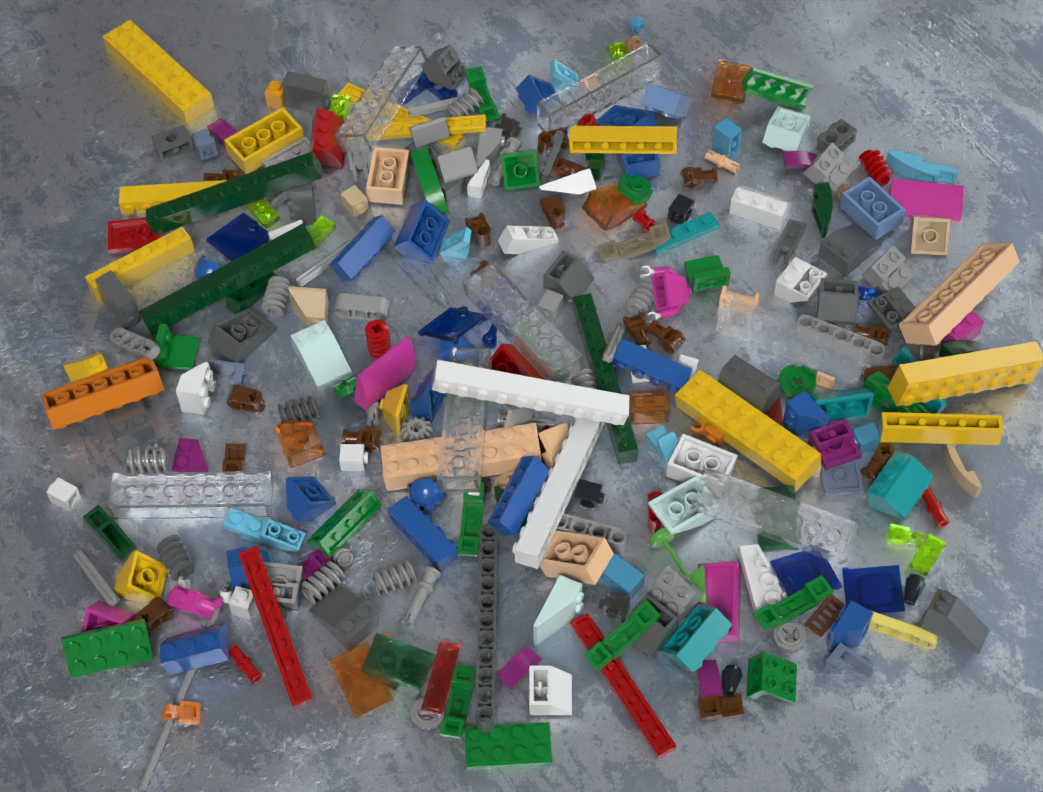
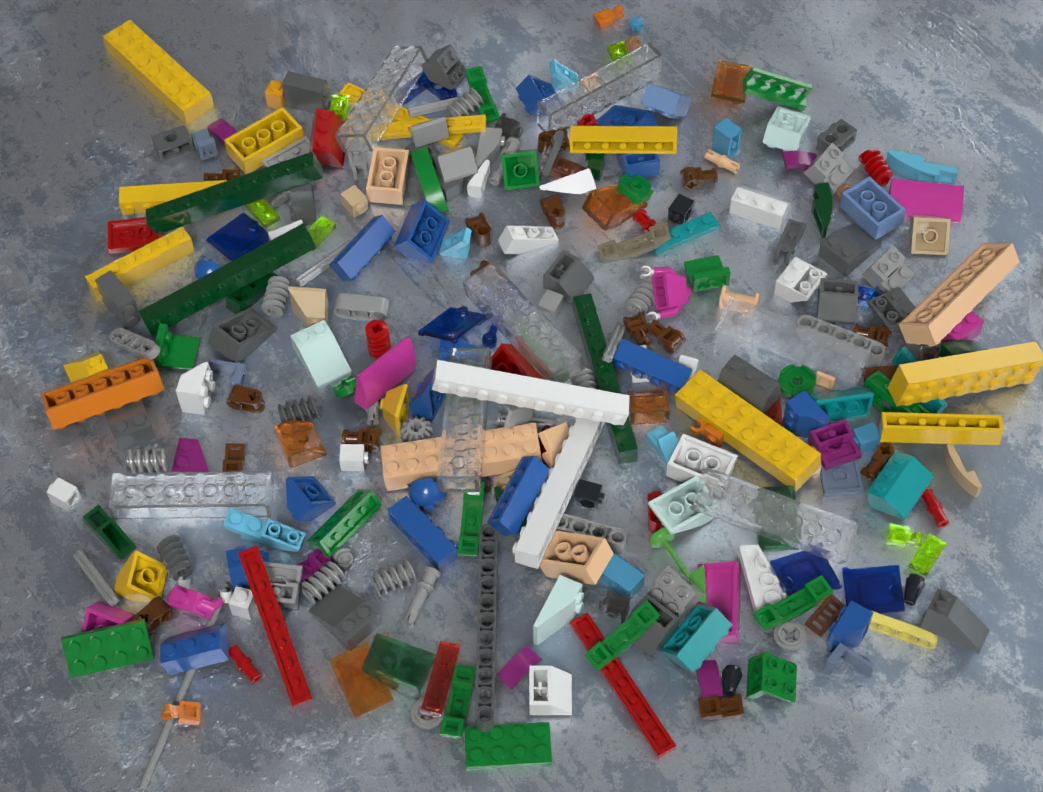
none -> orange plate [593,5,624,29]

